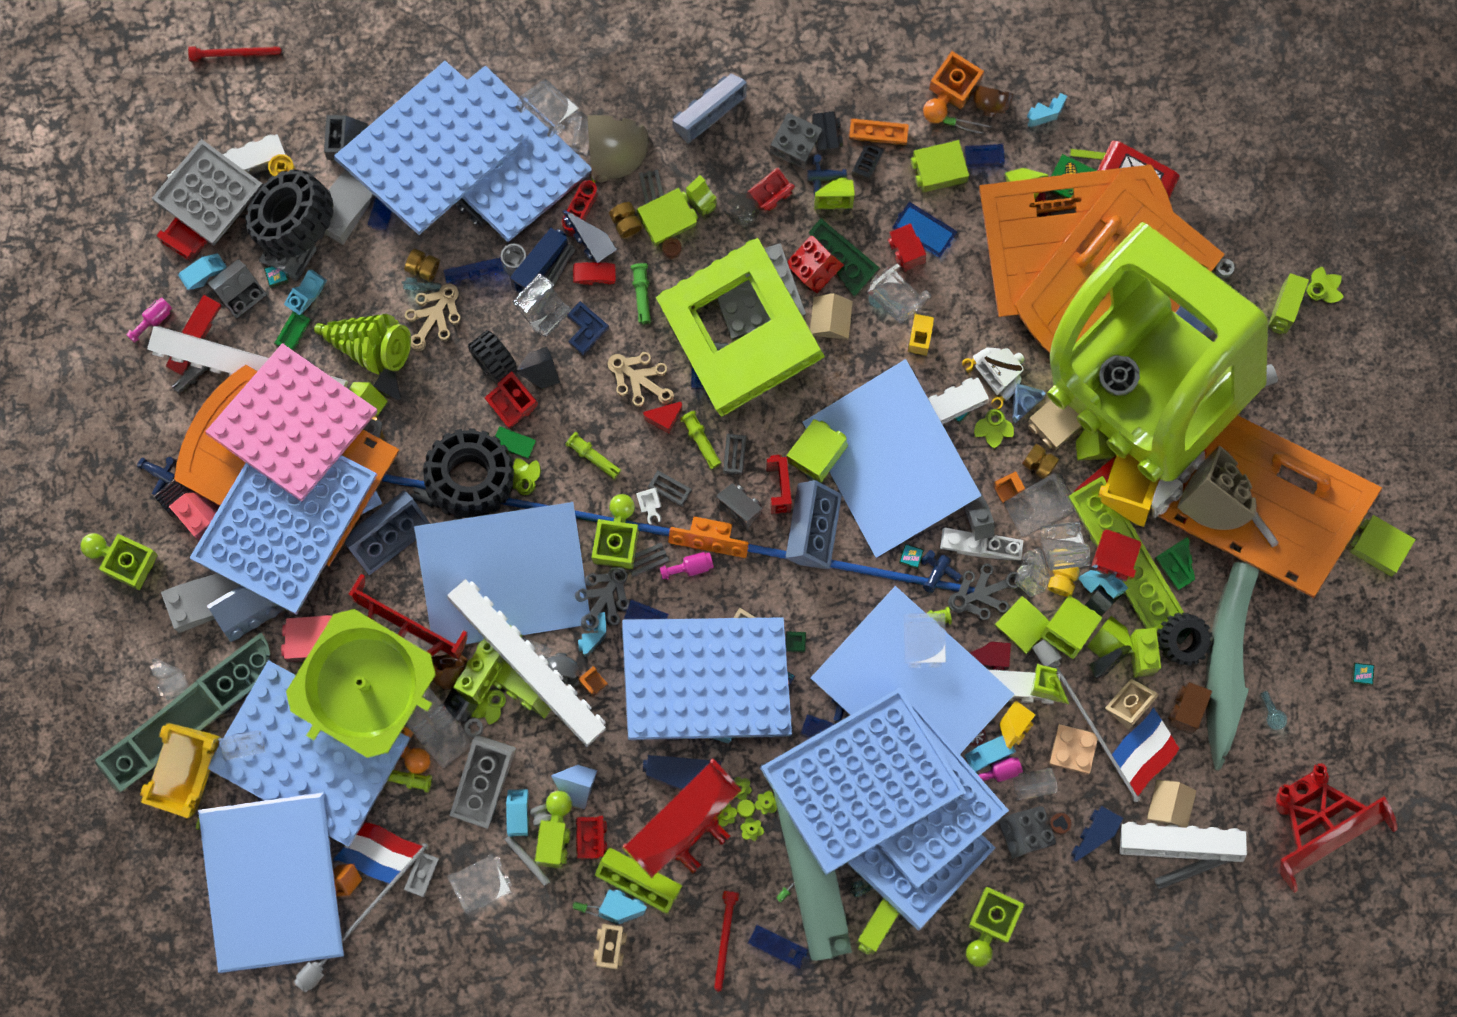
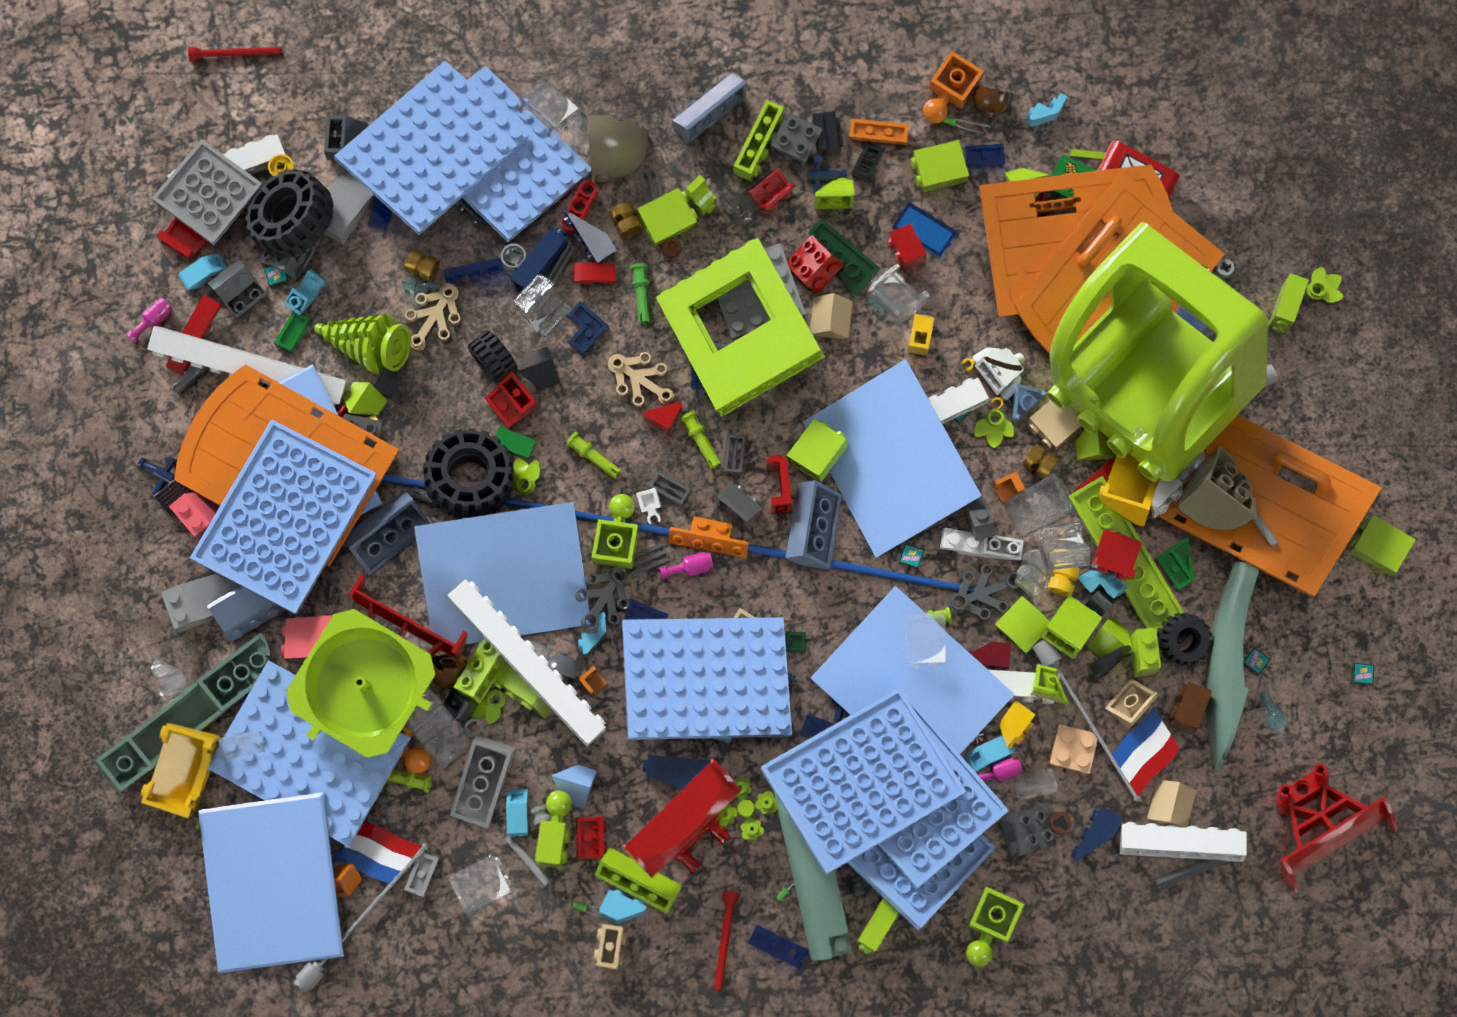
lime brick [80,533,158,591] -> none
bright pink plate [205,343,377,502] -> none
dark blue piece [921,550,962,593] -> none
dark grey cylinder [1099,355,1140,396] -> none
none -> lime brick [733,100,785,182]
none -> tile [1243,647,1271,676]

